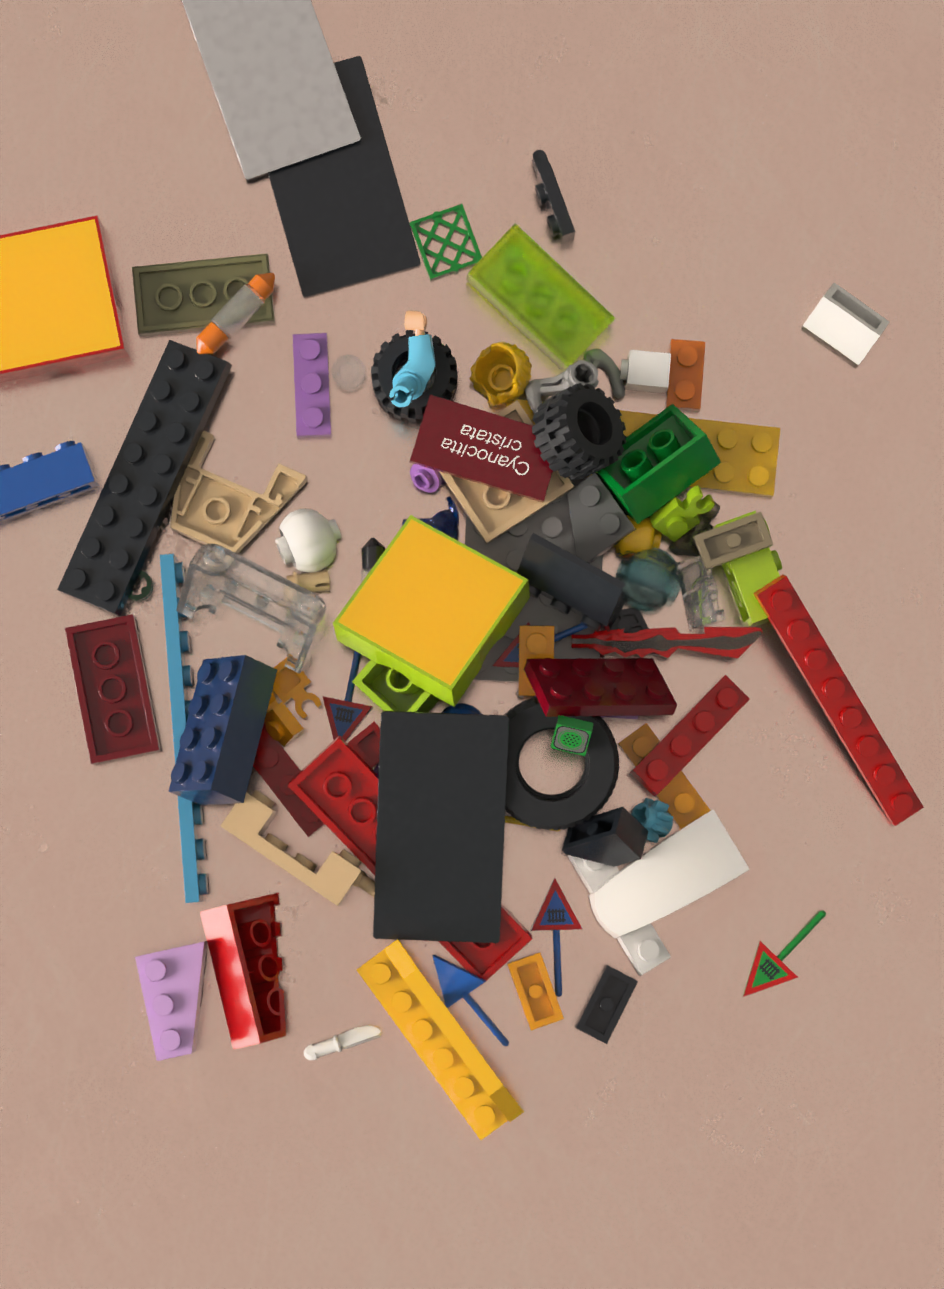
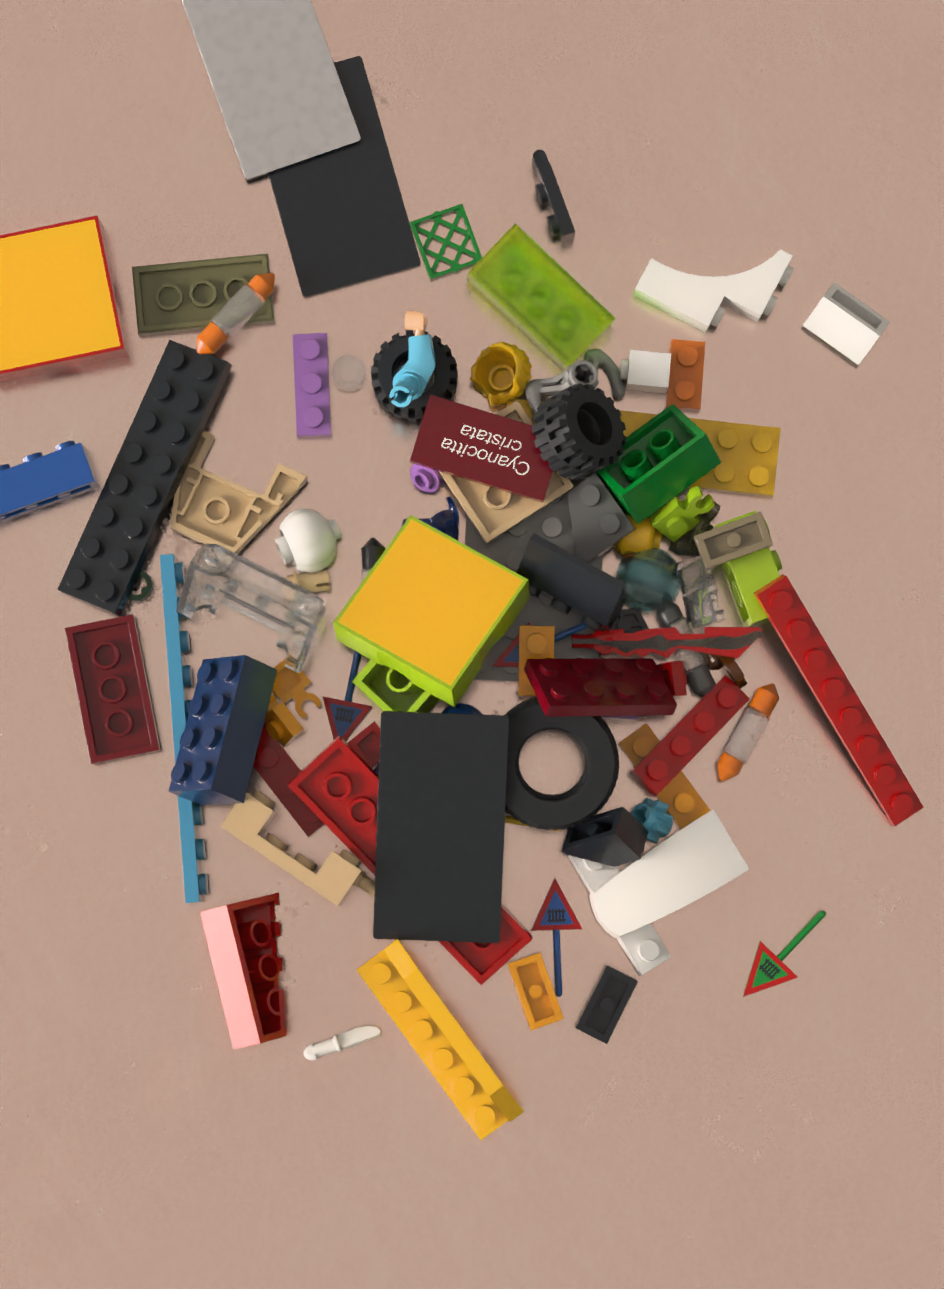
lavender wedge [135,941,208,1061] -> none
blue piece [433,954,509,1047] -> none
green tile [551,715,594,756] -> none
none -> white arch [633,249,794,333]
none -> piece [656,598,716,697]
none -> red plate [657,661,687,698]
none -> reddish brown piece [704,636,747,689]
none -> piece [717,683,779,782]

